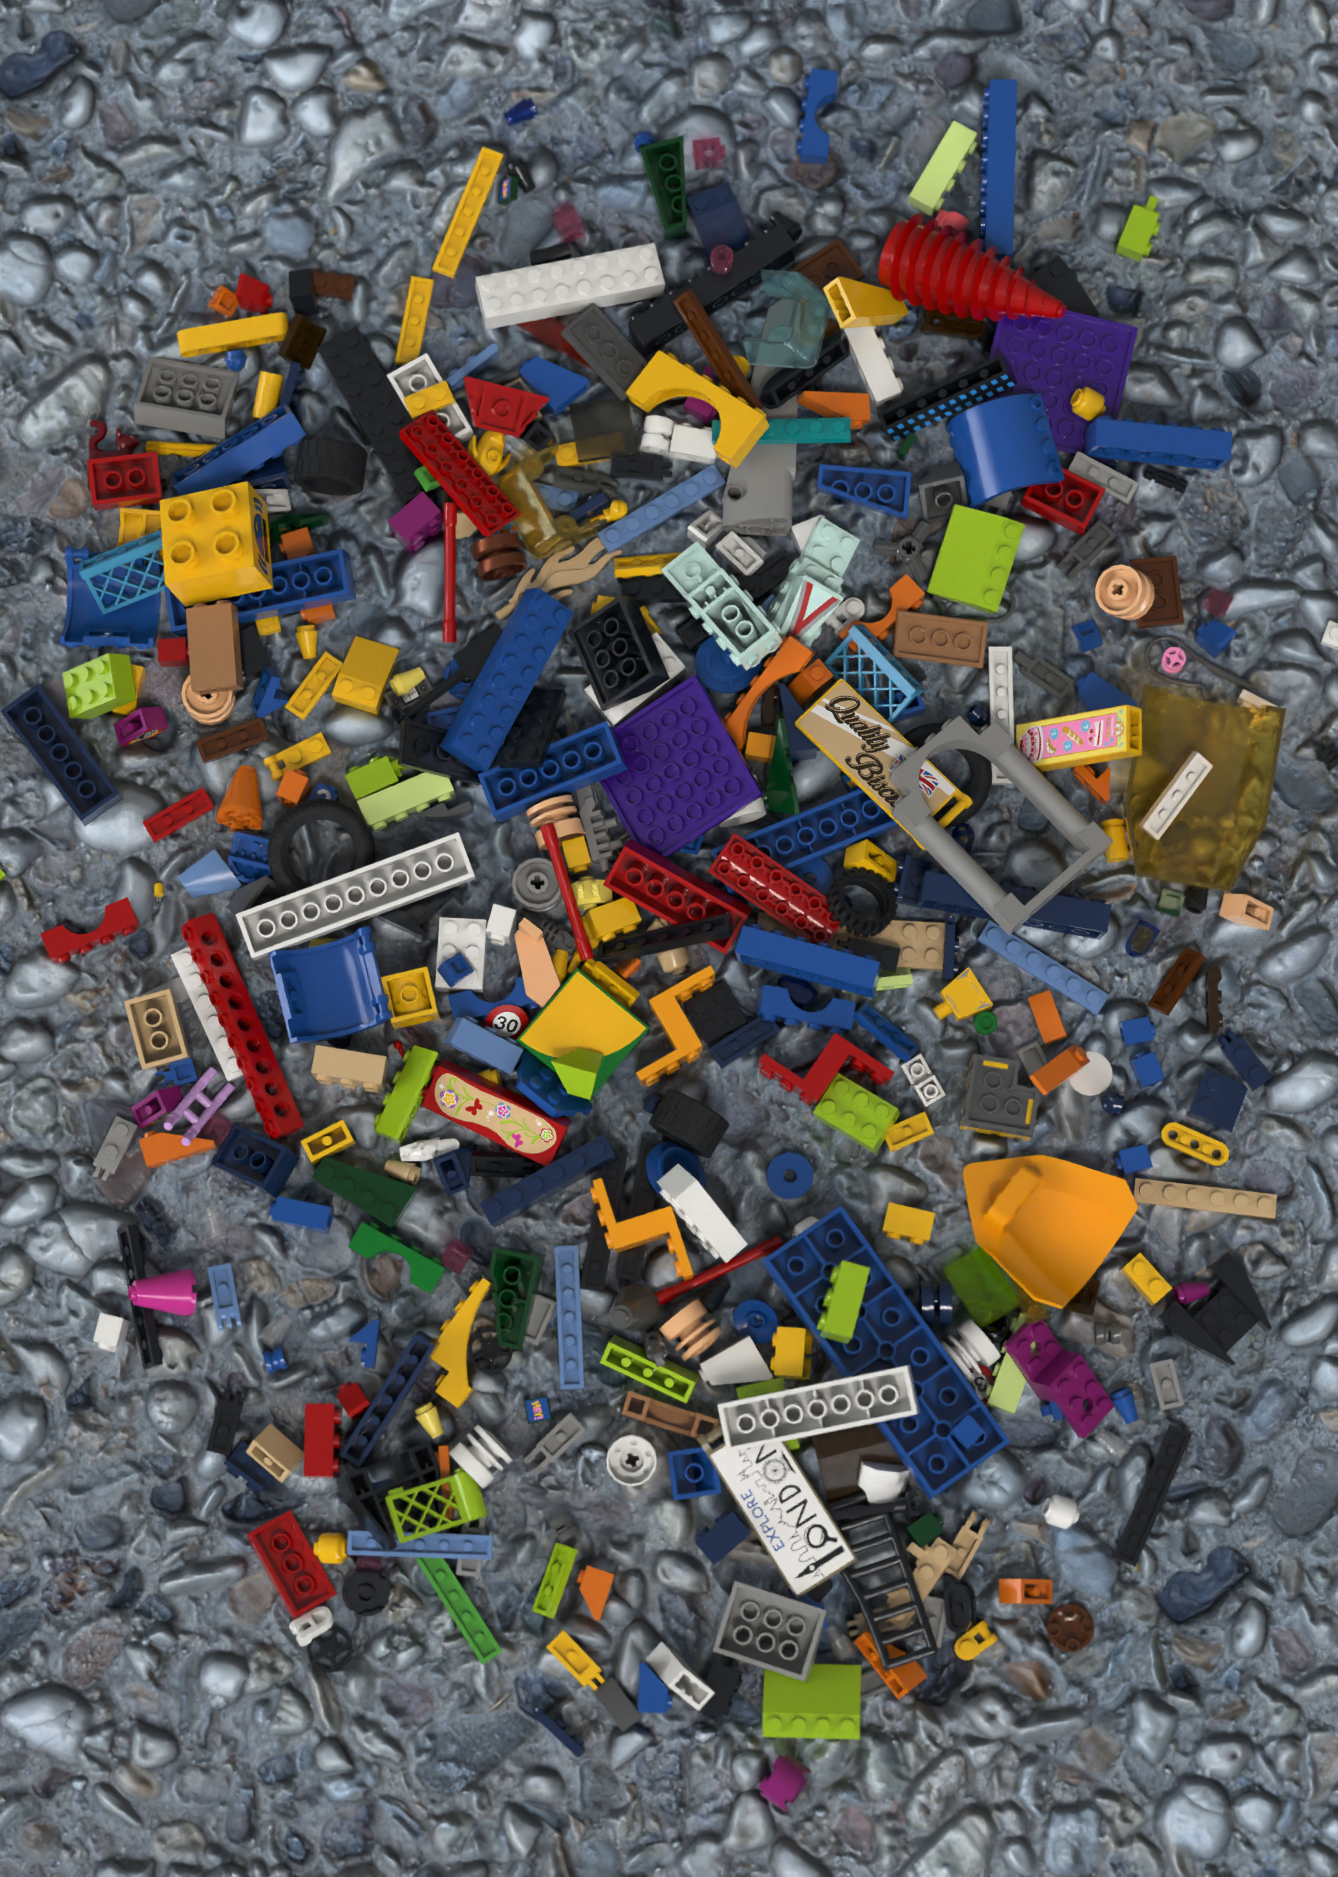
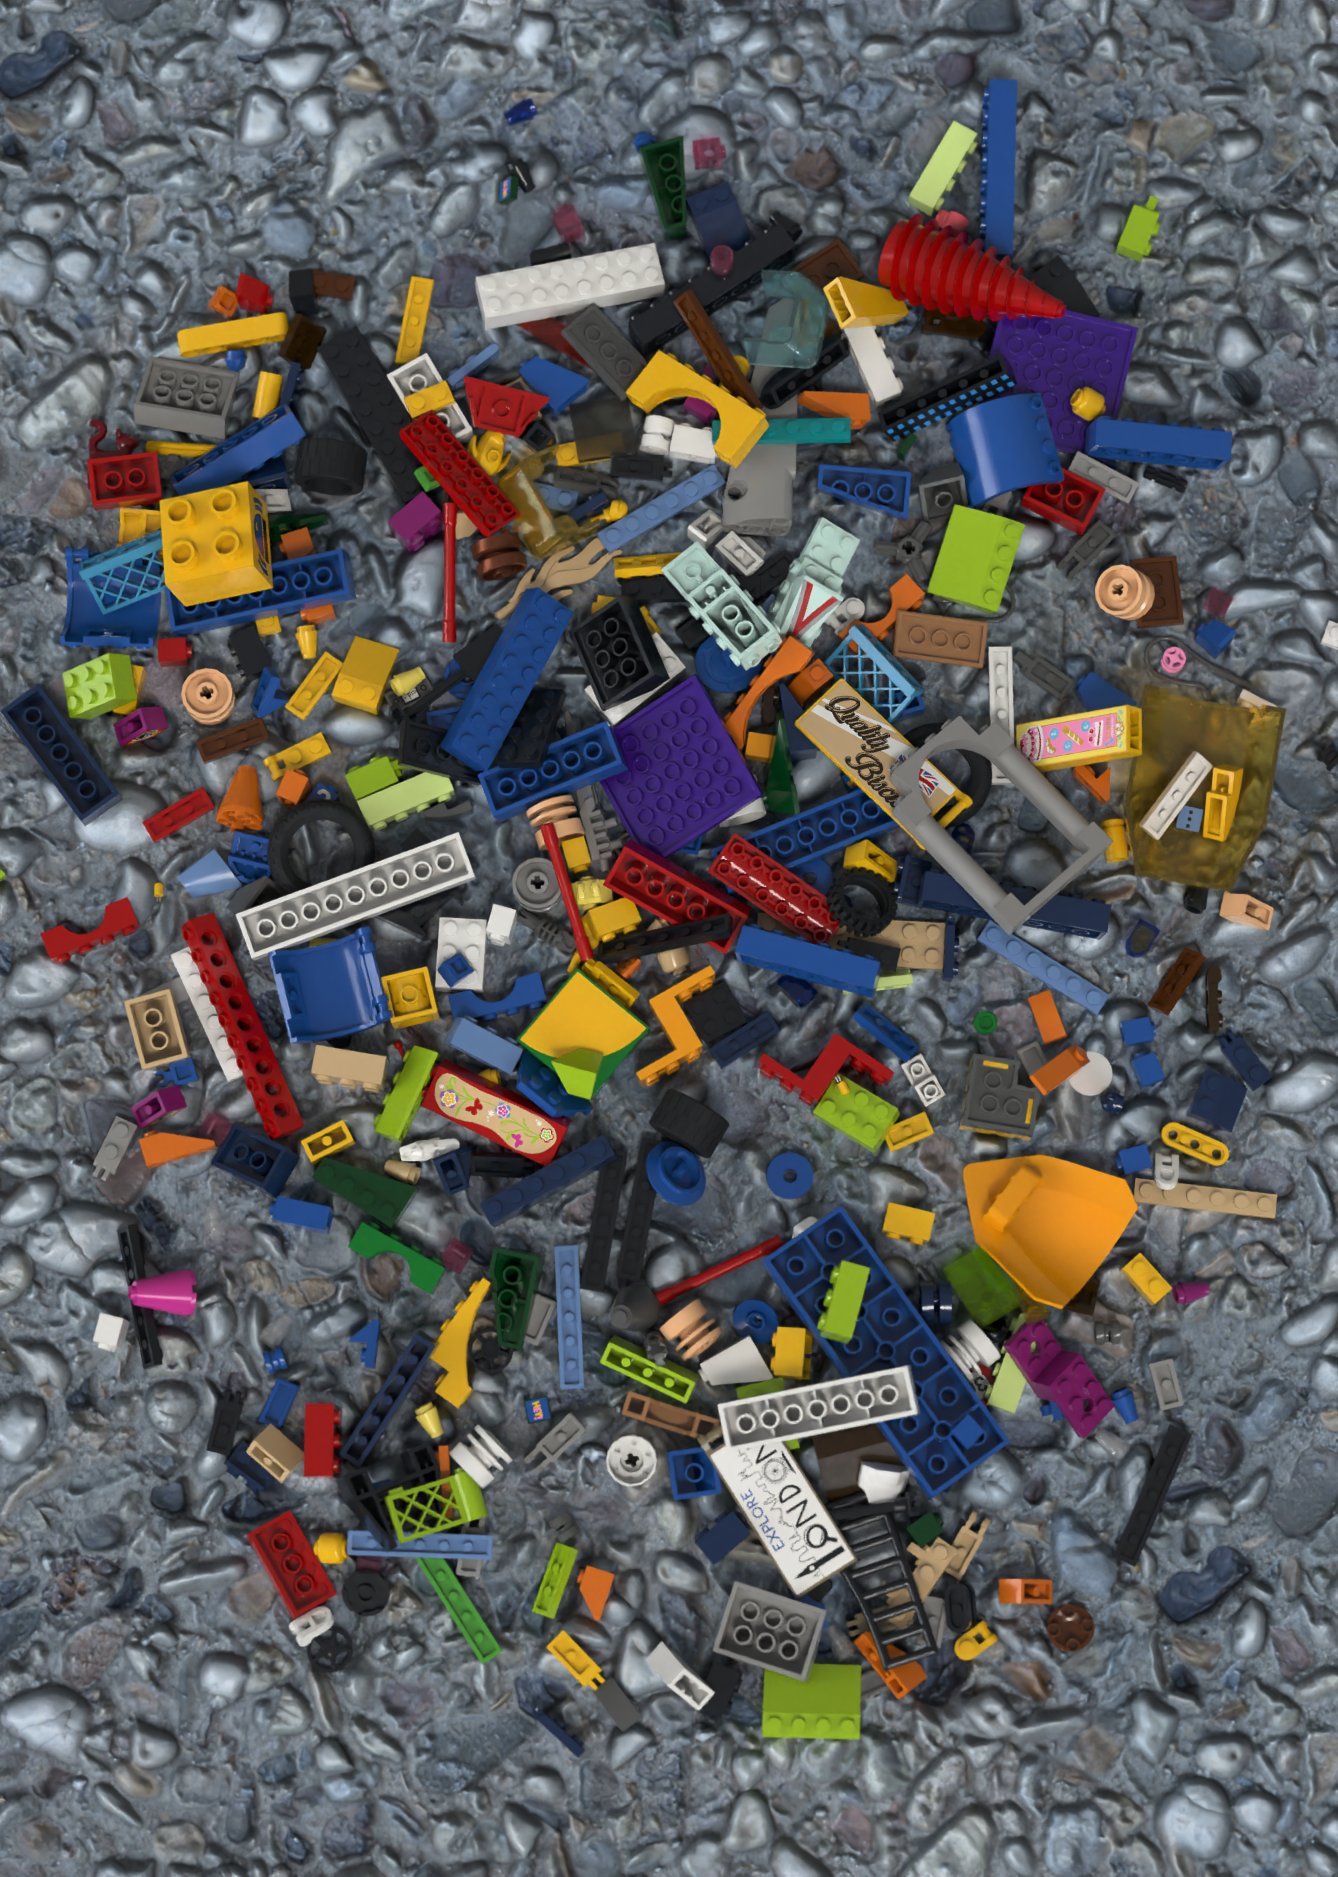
lavender piece [164,1067,235,1146] -> none
medium nougat brick [186,600,243,695] -> none
medium blue hinge [207,1263,242,1331] -> none
red slope [336,1381,371,1420] -> none
yellow plate [432,147,504,279] -> none
sticker [484,1005,529,1041] -> none
light nougat piece [514,917,560,1008] -> none
yellow cone [551,949,569,986] -> none
light orange bracket [590,1178,693,1281] -> none
blue slope [638,1663,673,1713] -> none
dark blue plate [642,1092,663,1114] -> none
white brick [657,1164,748,1263] -> none
black cone [699,1278,731,1314] -> none
blue arch [755,984,856,1035] -> none
magenta brick [759,1754,812,1812] -> none
white slope [790,515,825,555] -> none
blue arch [796,68,838,165] -> none
yellow torso [933,967,993,1022] -> none
dark blue plate [965,702,990,726] -> none
white head [1042,1494,1080,1529] -> none
blue slope [1072,619,1103,652] -> none
dark green tile [1156,888,1185,918] -> none
black wedge [1156,1252,1272,1367] -> none
none -> blue tile [258,1377,300,1431]
none -> yellow piece [835,1075,850,1095]
none -> white plate [1153,1152,1179,1190]
none -> medium blue tile [1175,805,1203,832]
none -> yellow slope [1203,764,1243,842]

